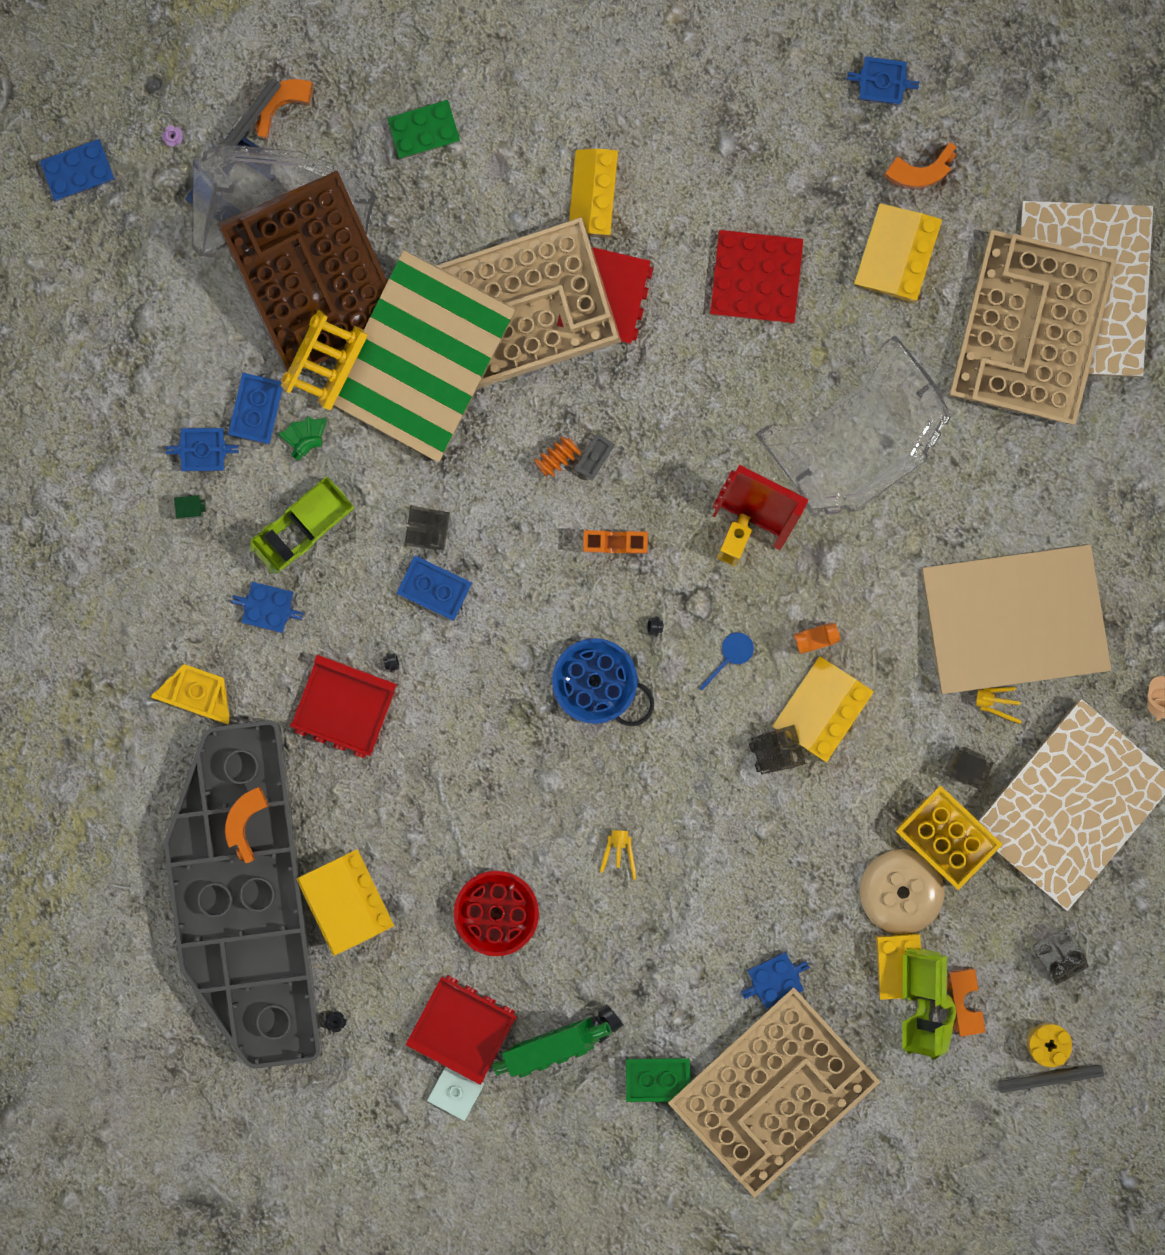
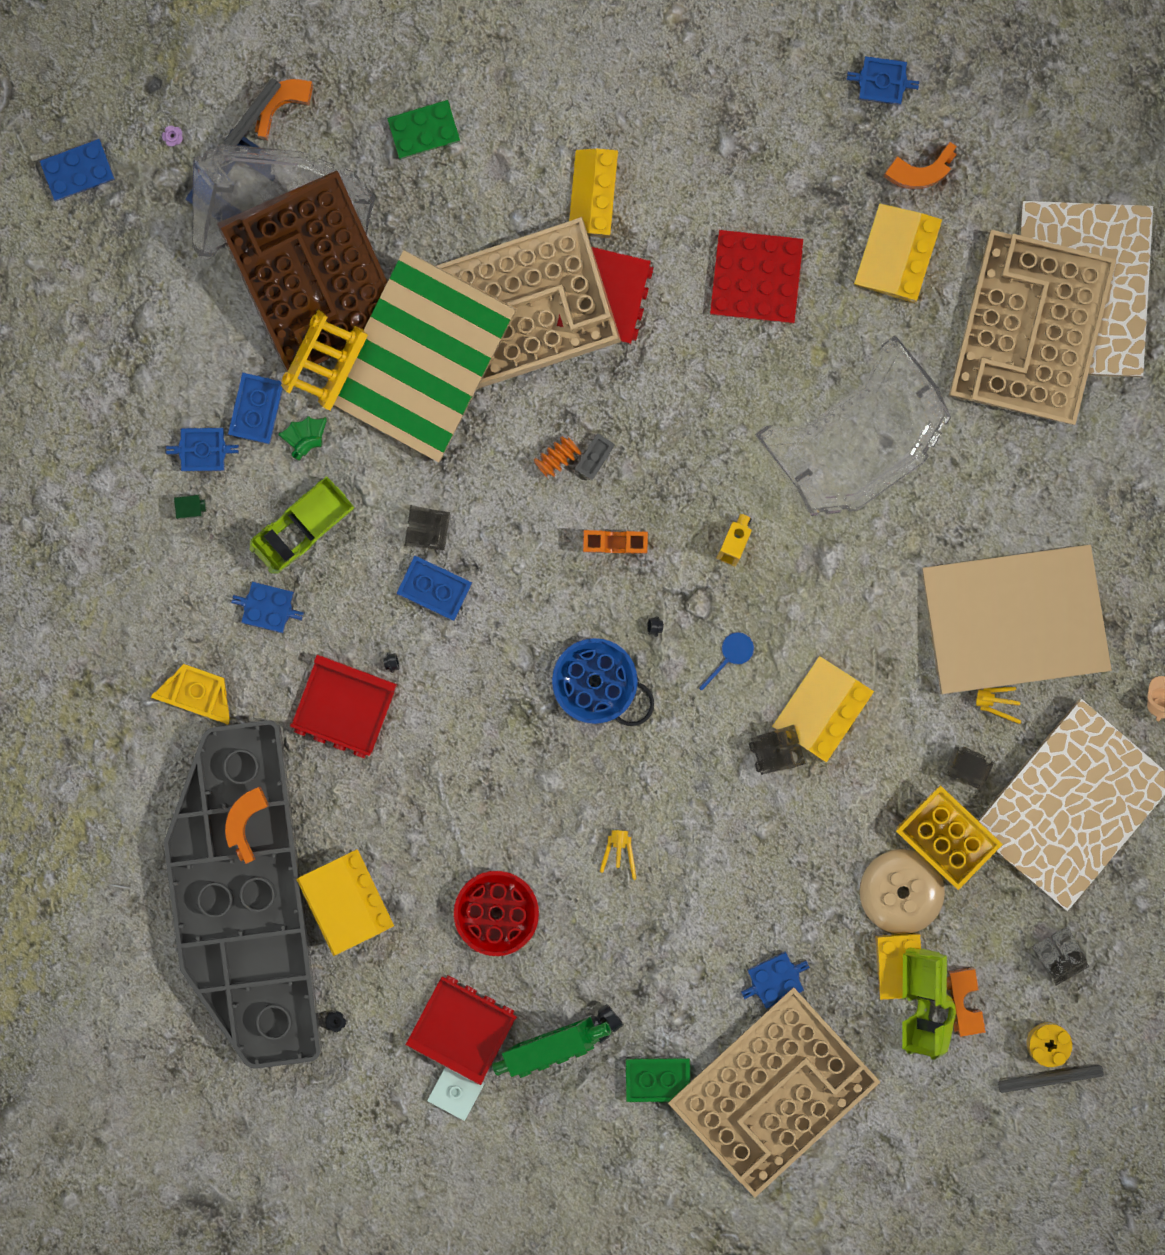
red panel [712,464,809,551] -> none
orange piece [793,623,841,654] -> none

